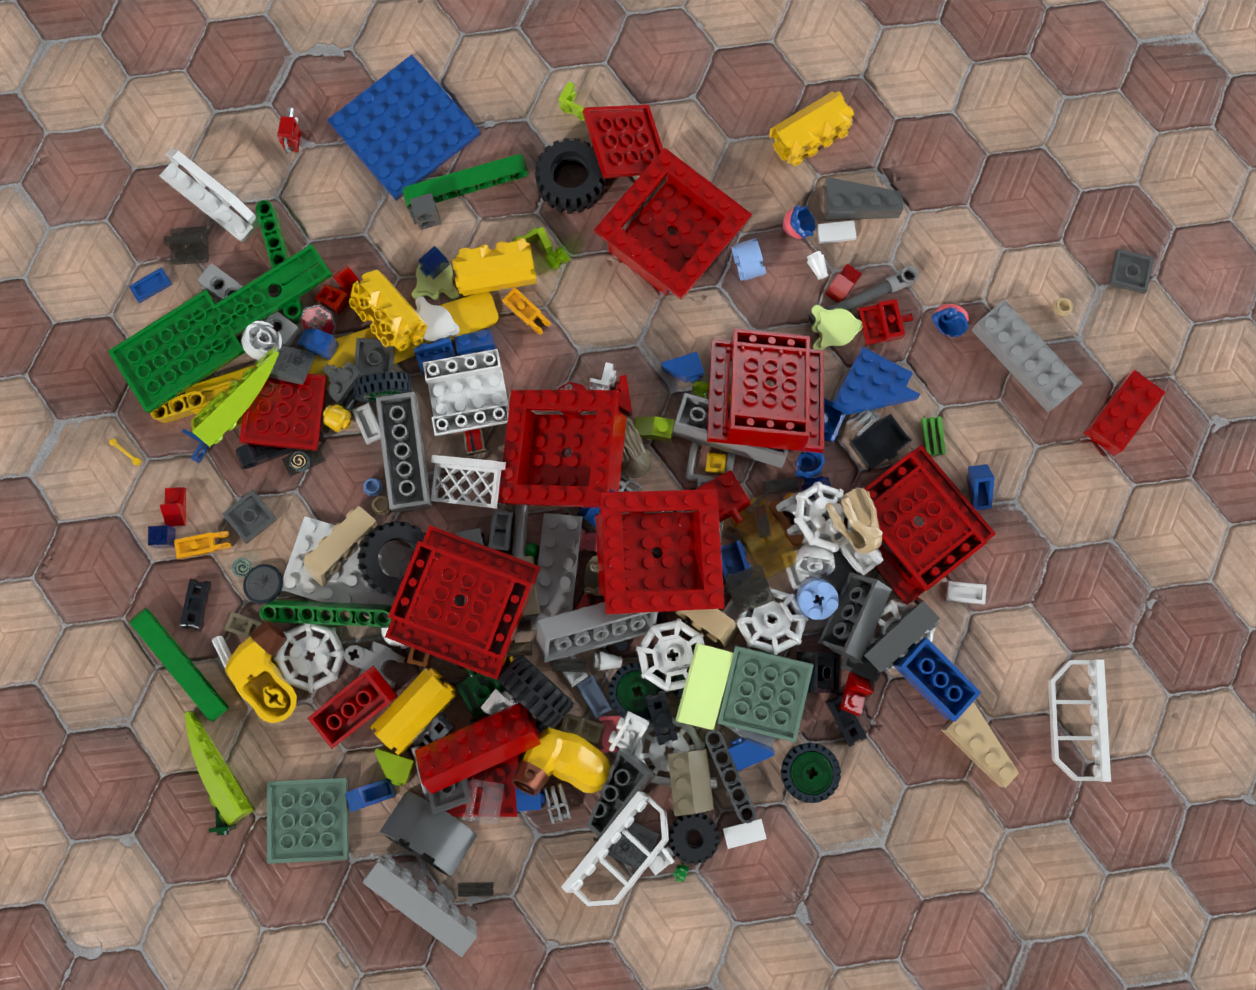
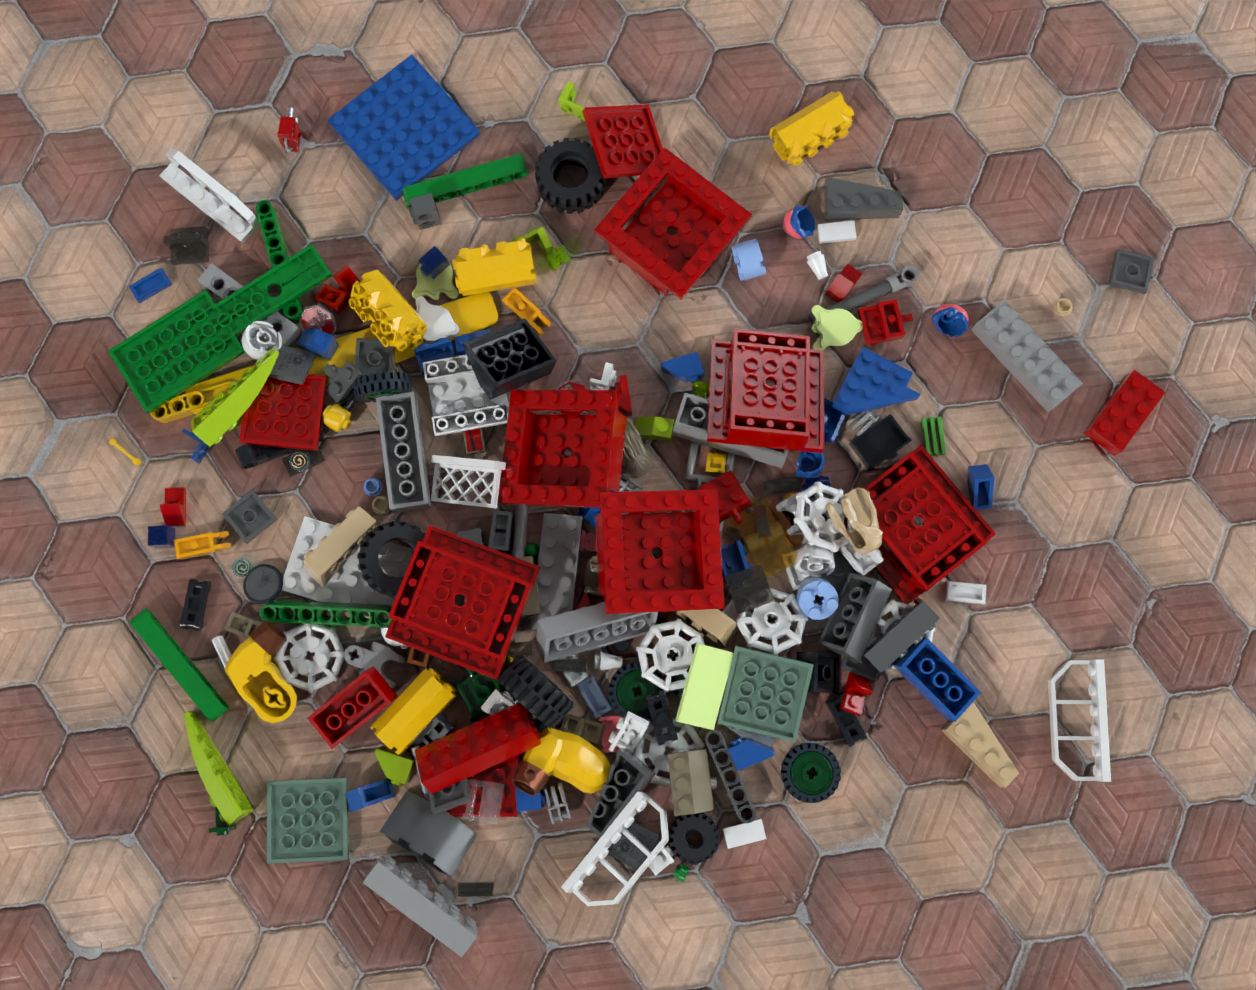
white tile [352,403,381,445] -> none
none -> black slope [463,319,557,400]

